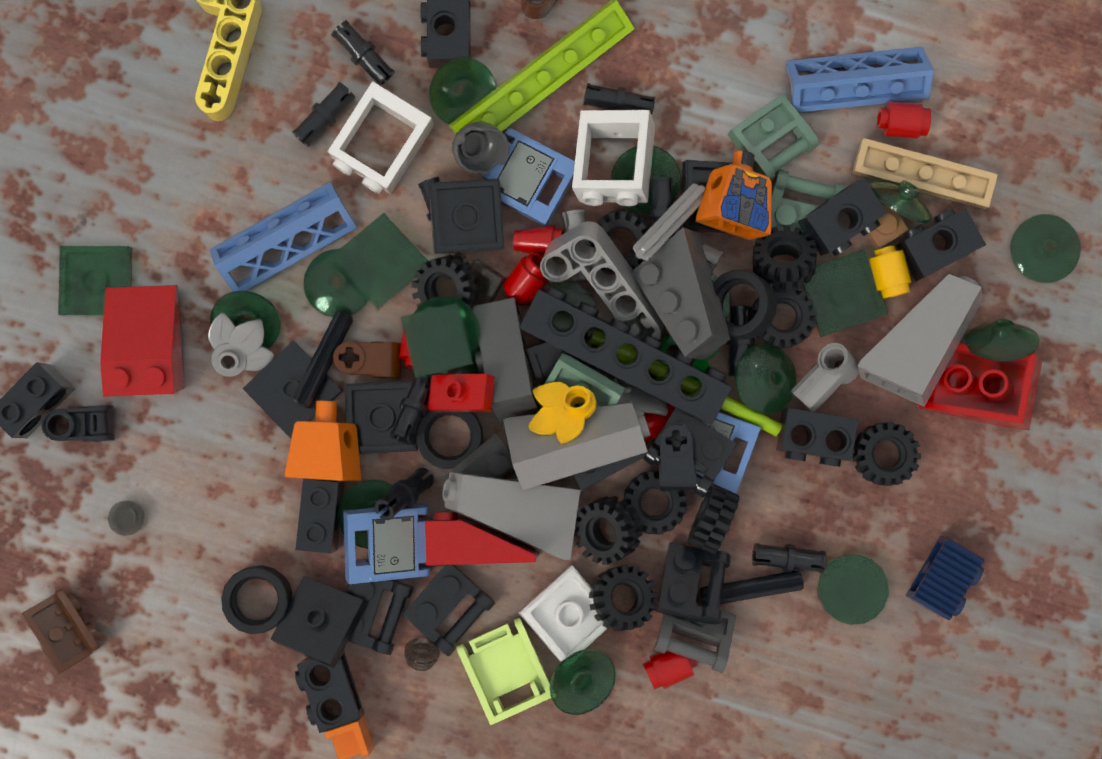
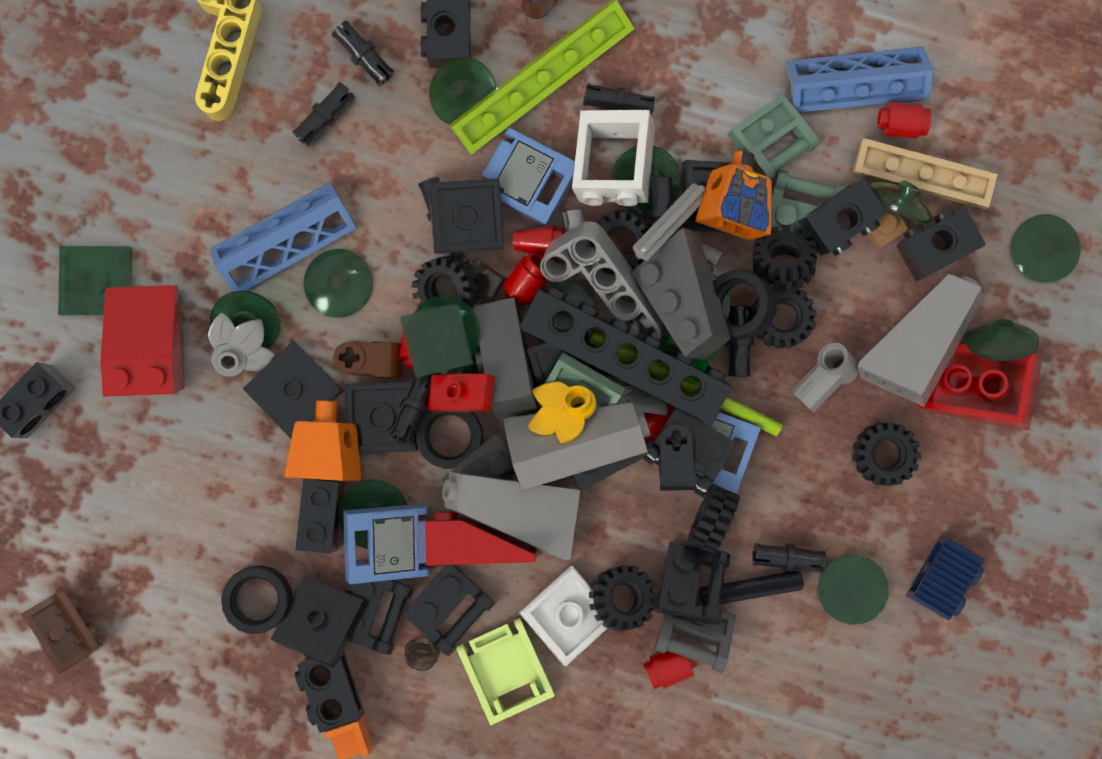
black piece [41,405,115,442] -> none
clear smoke plate [108,501,145,536] -> none
black axle [293,310,353,408] -> none
white window [328,81,434,195] -> none
clear green tile [331,213,428,310] -> none
black pin [374,468,434,520] -> none
dark grey hair [452,121,510,174] -> none
clear green dish [549,649,616,715] -> none
black tyre [574,496,642,565] -> none
black tyre [623,471,687,535] -> none
clear green dish [735,344,796,414] -> none
black brick [776,408,858,467] -> none
clear green tile [803,249,888,337] -> none
yellow brick [869,246,912,299] -> none

